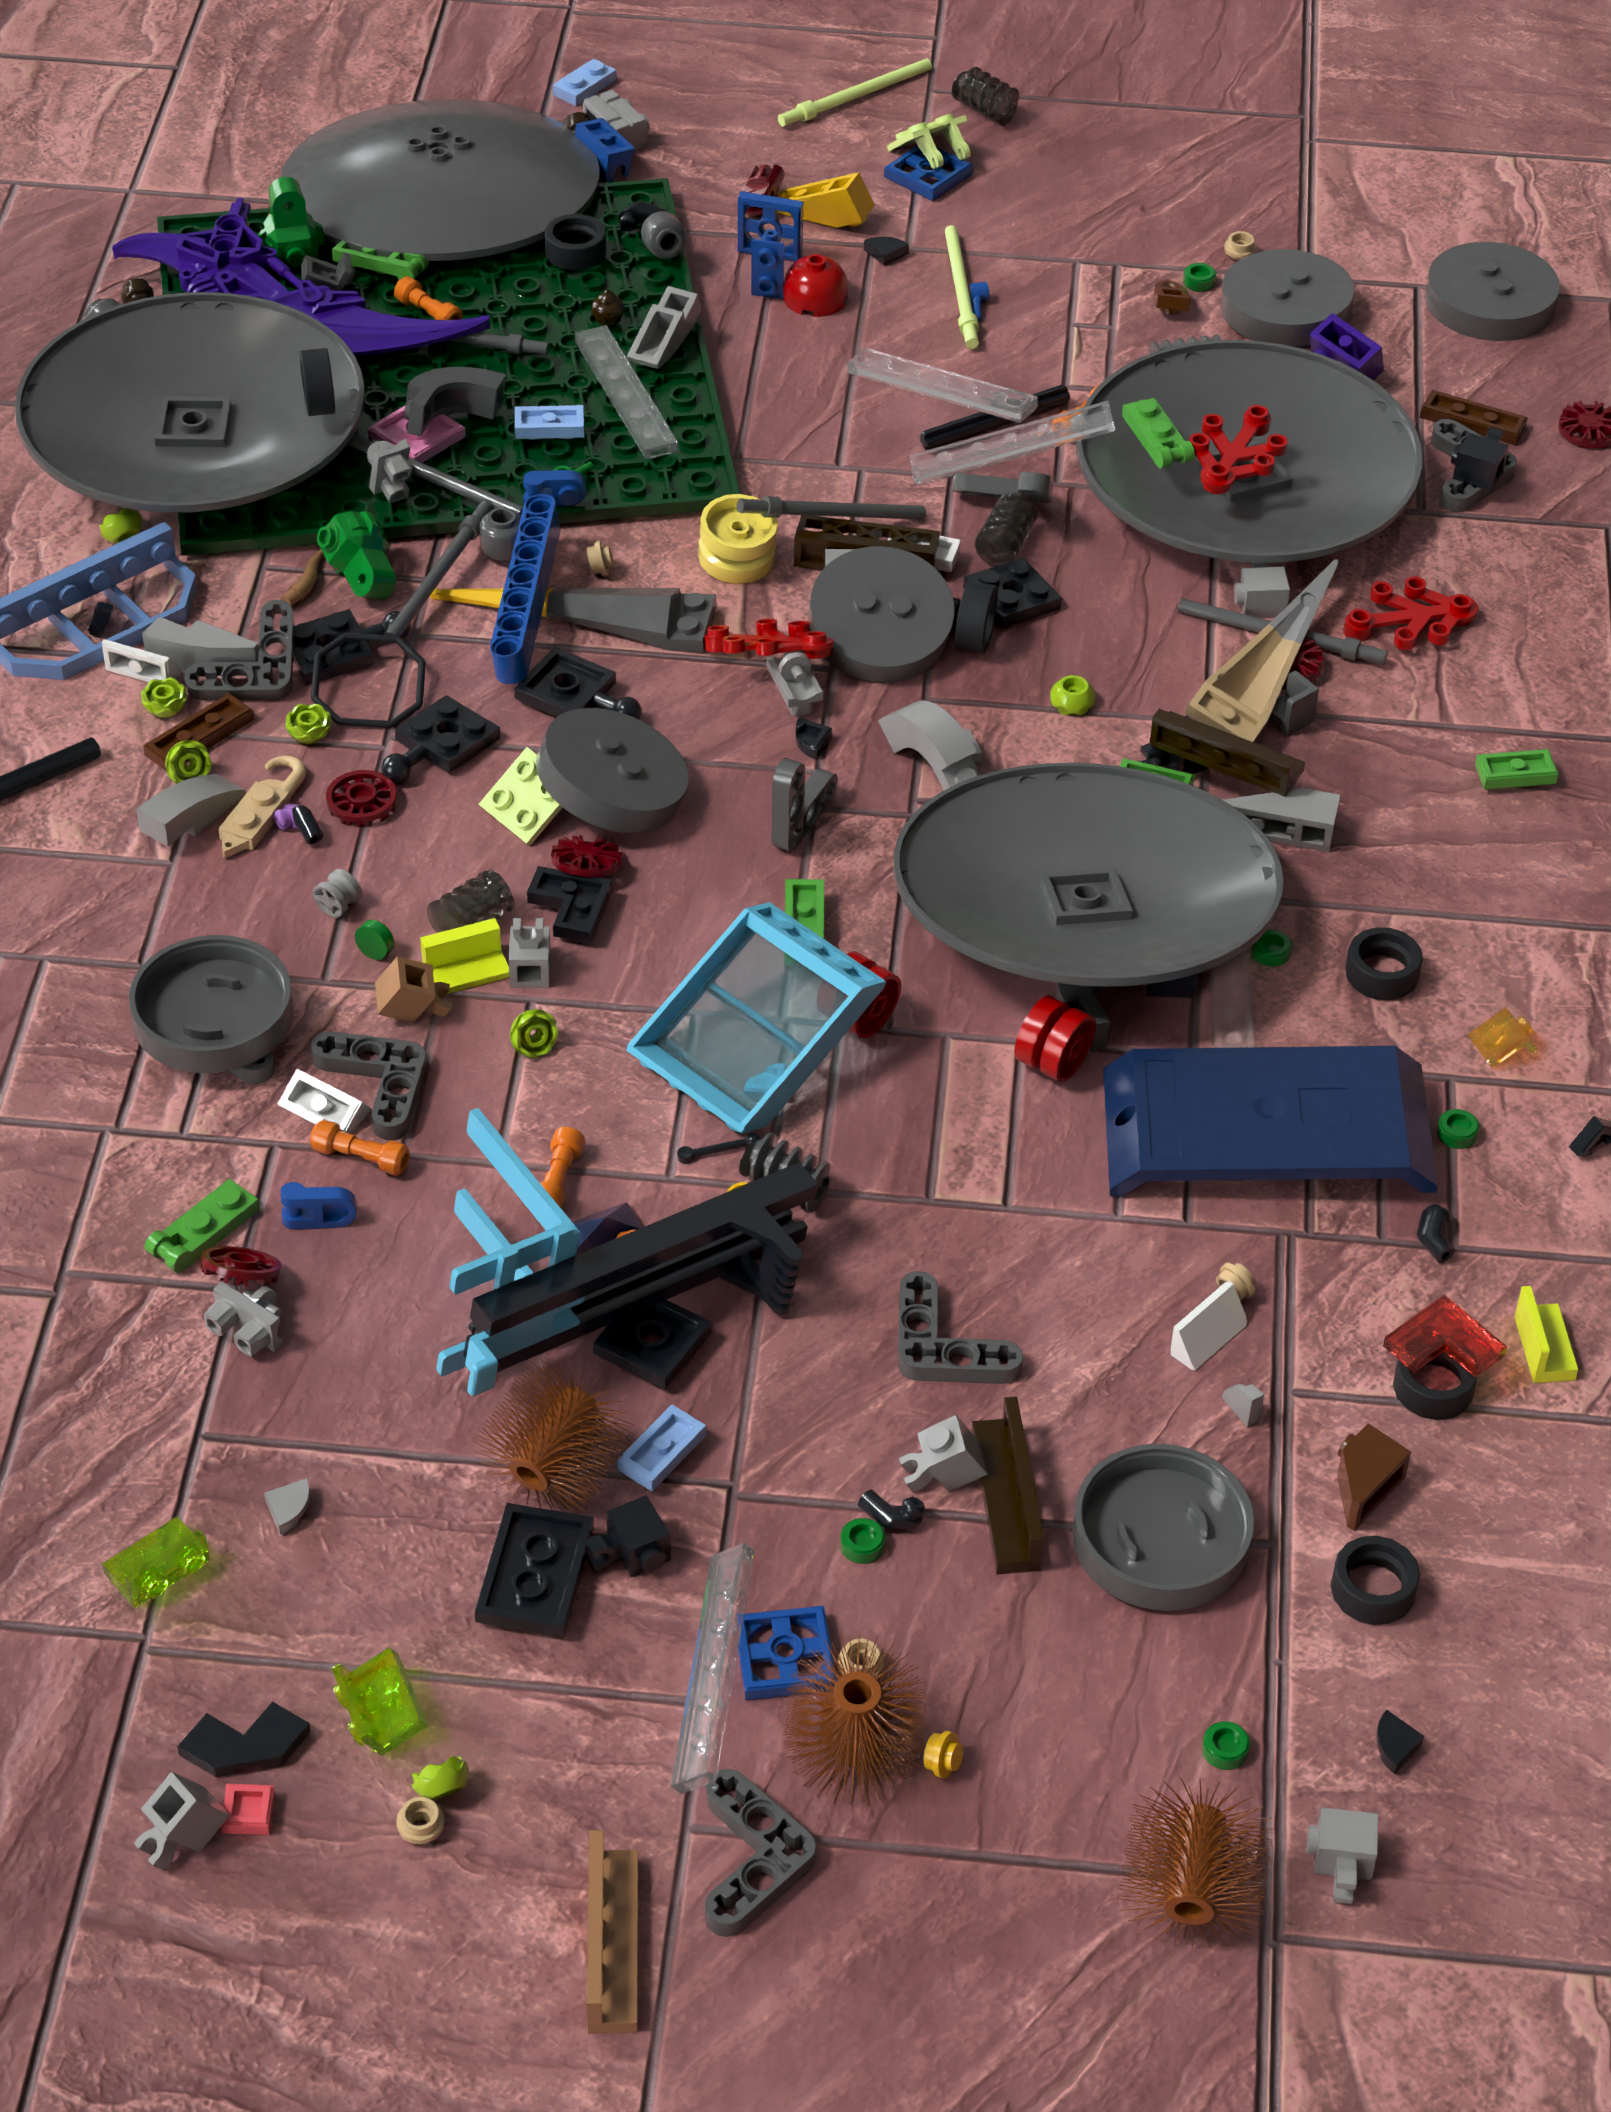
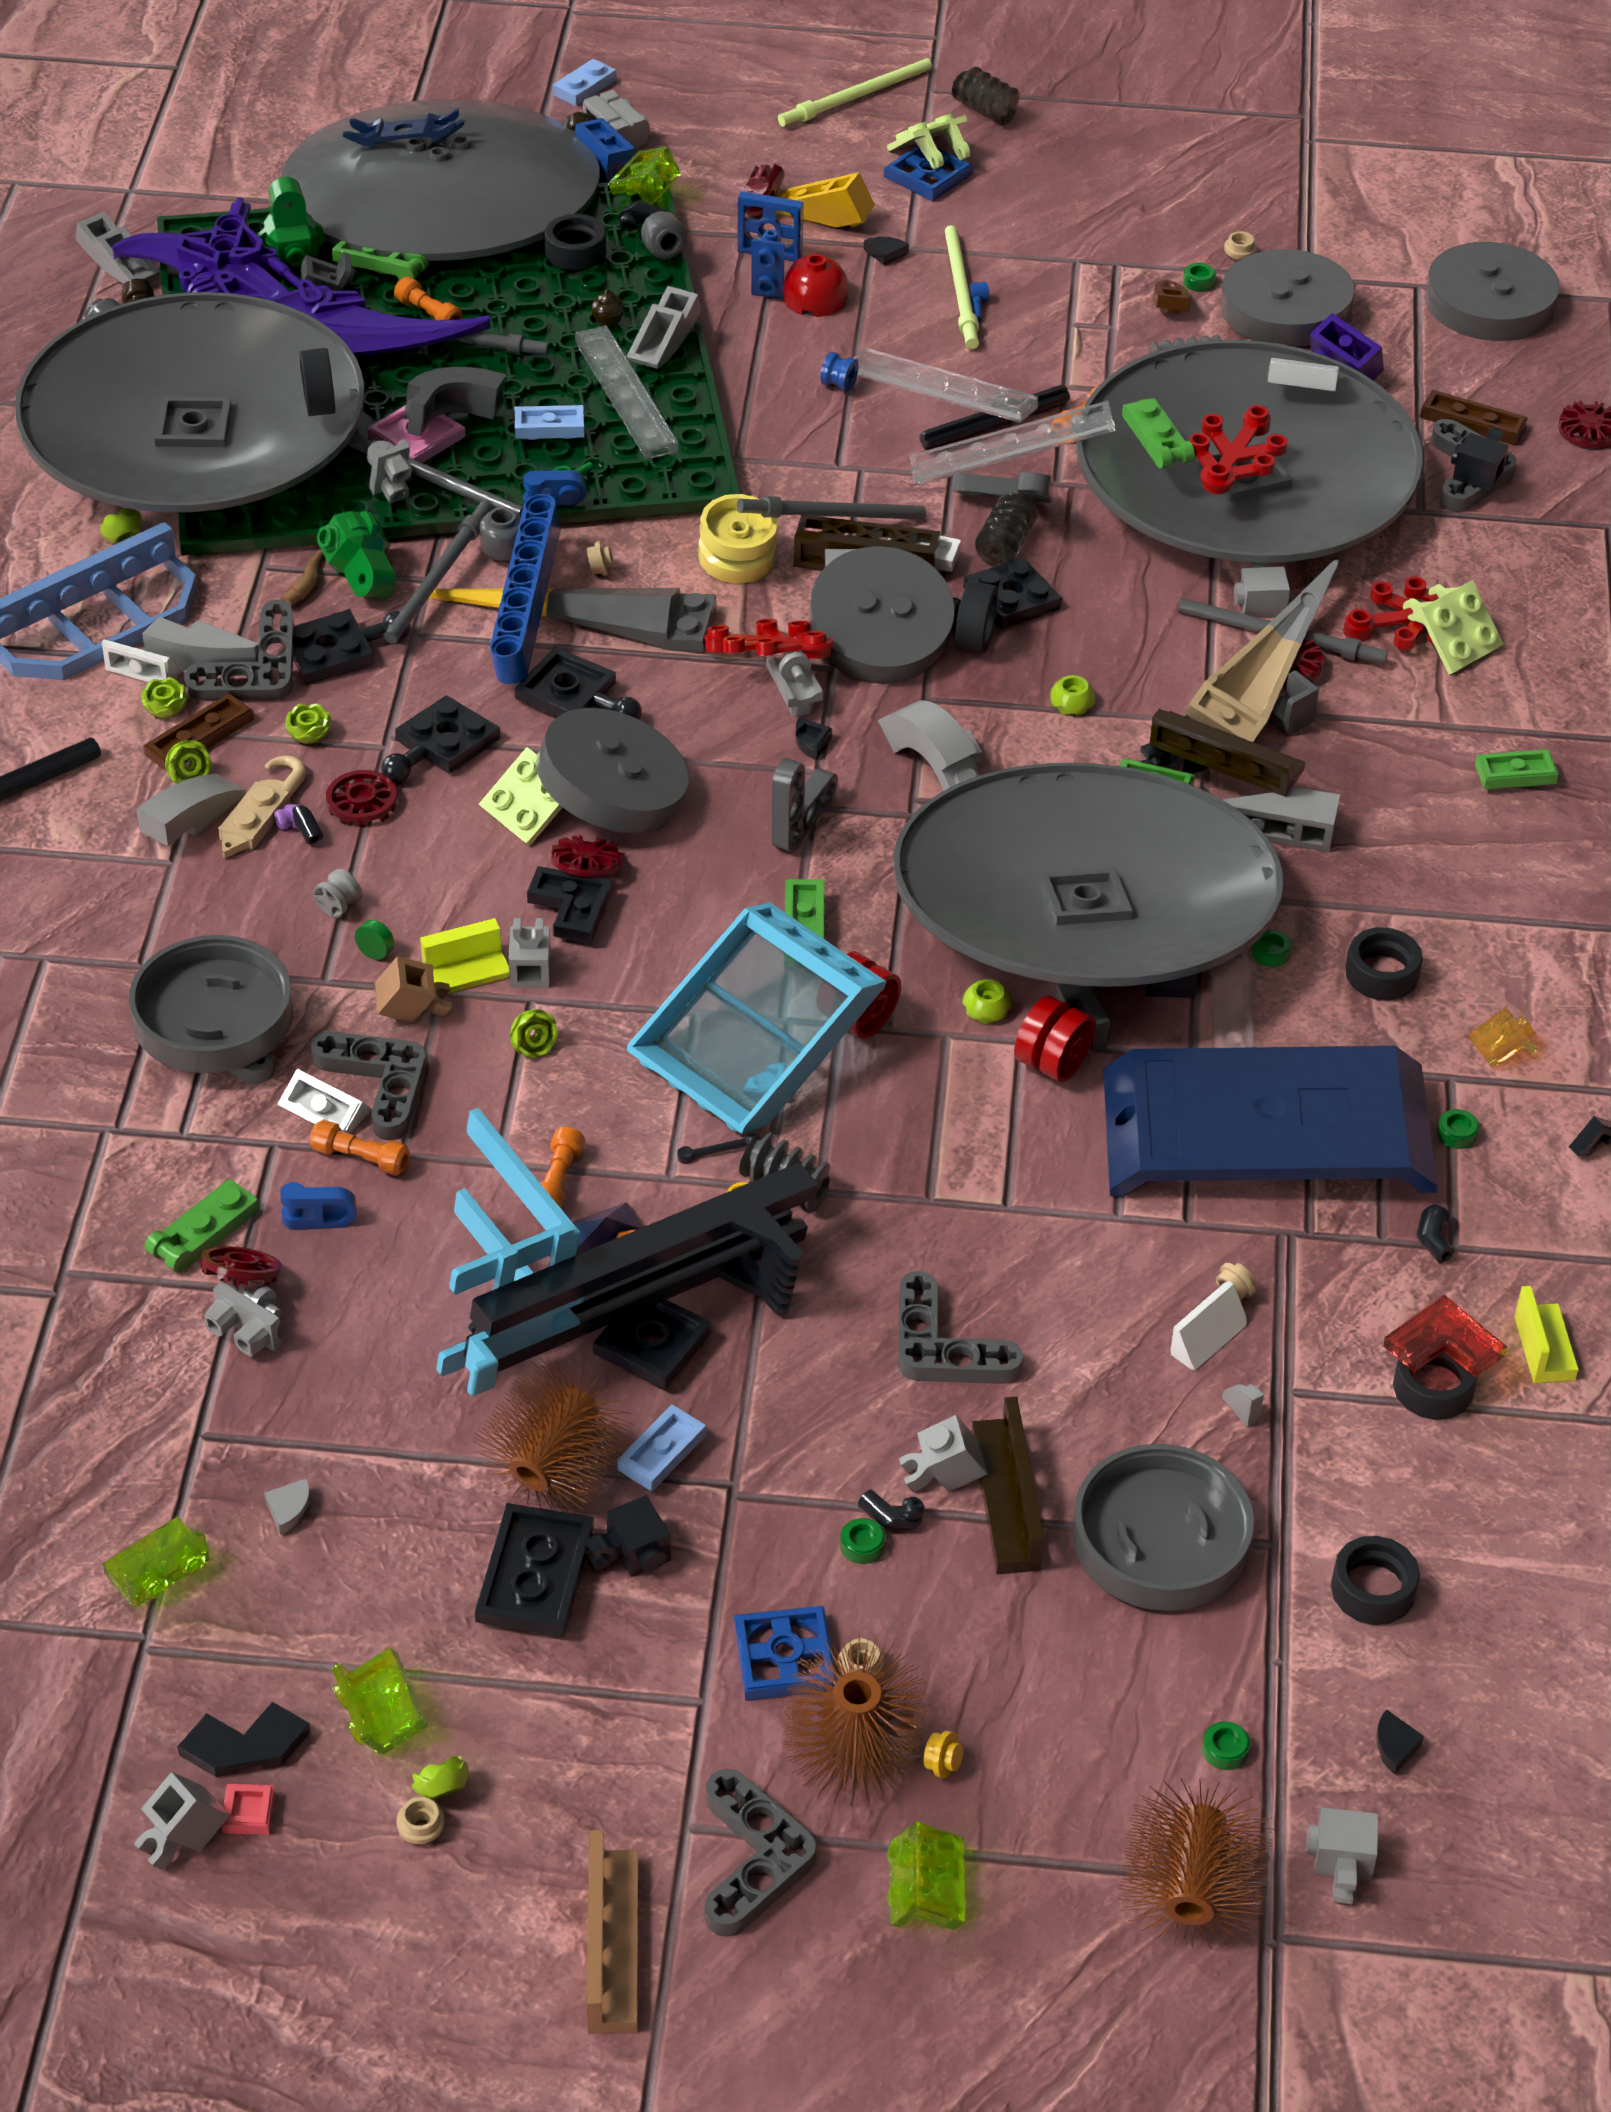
black tile [88,602,114,638] -> none
black piece [311,633,426,728] -> none
clear smoke piece [427,870,515,933] -> none
clear tile [671,1542,754,1794] -> none
reddish brown slope [1337,1423,1411,1531] -> none
none -> light grey slope [76,211,160,284]
none -> dark blue piece [343,108,465,148]
none -> clear neon green bracket [608,146,680,205]
none -> blue wheel [820,352,859,392]
none -> clear neon green bracket [887,1821,965,1930]
none -> lime plate [962,979,1012,1024]
none -> white slope [1268,358,1339,391]
none -> yellowish green plate [1403,580,1504,674]

